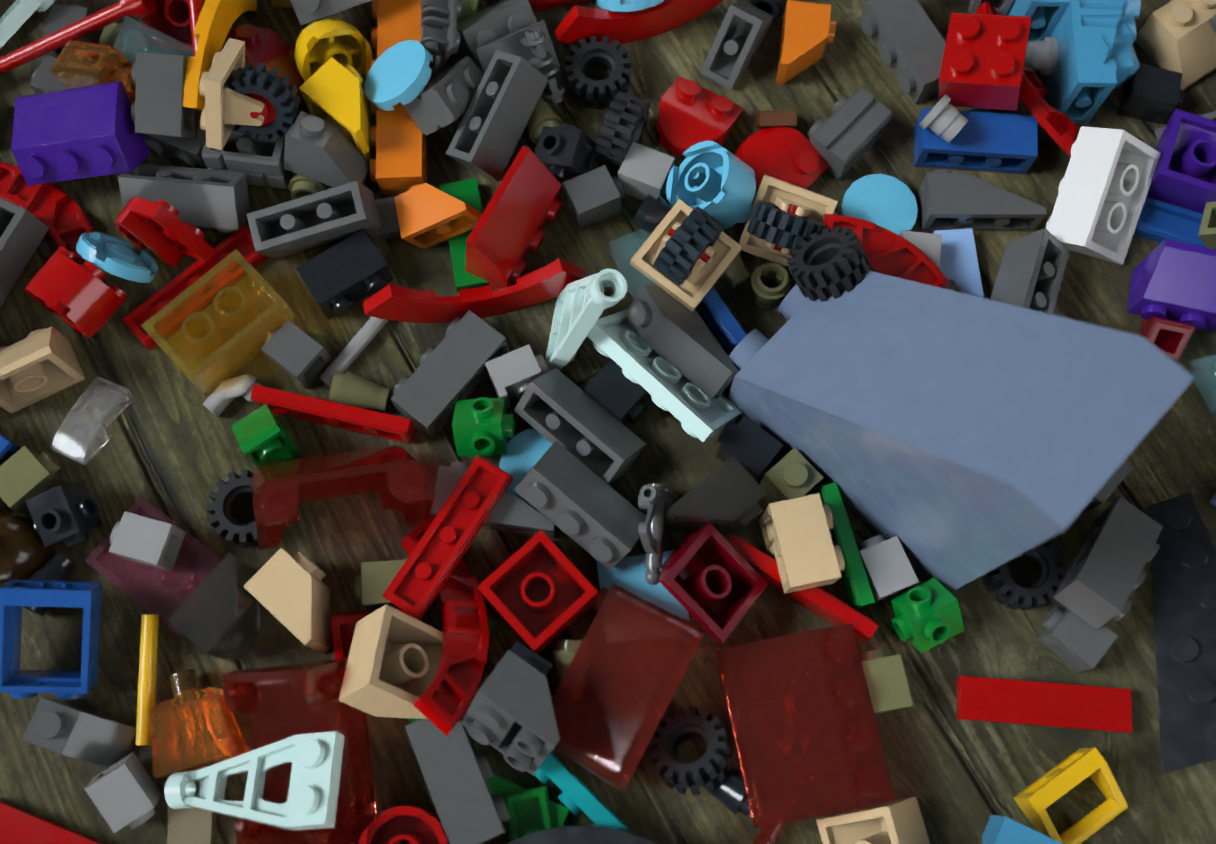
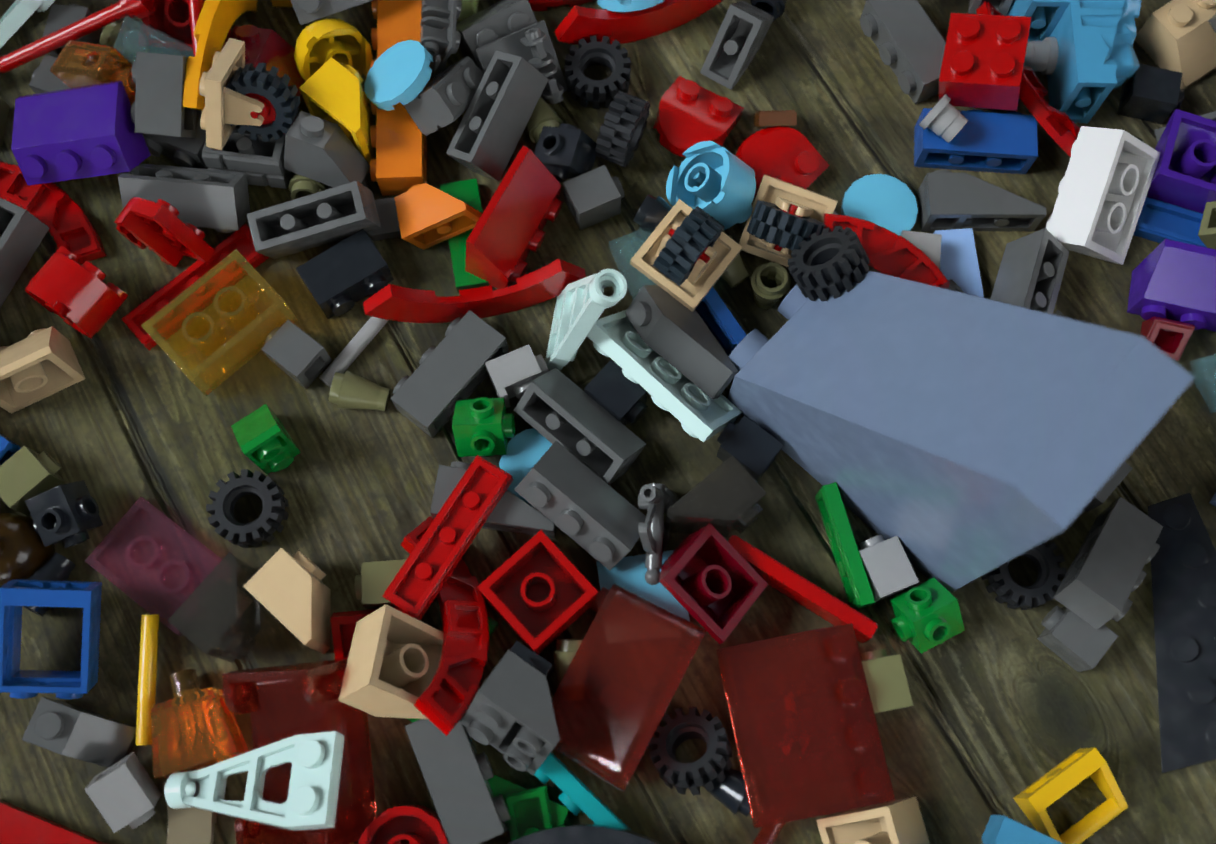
clear slope [51,376,134,465] -> none
medium azure tile [76,231,159,283] -> none
light grey brick [109,511,186,572] -> none
light grey arm [202,374,262,417] -> none
red tile [250,384,417,444] -> none
clear red windscreen [250,446,436,550] -> none
light grey brick [618,142,675,201] -> none
olive brick [759,448,824,502] -> none
tan brick [759,493,845,594] -> none
orange slope [776,0,836,85] -> none
dark grey brick [807,88,894,179] -> none
red tile [956,676,1133,733] -> none

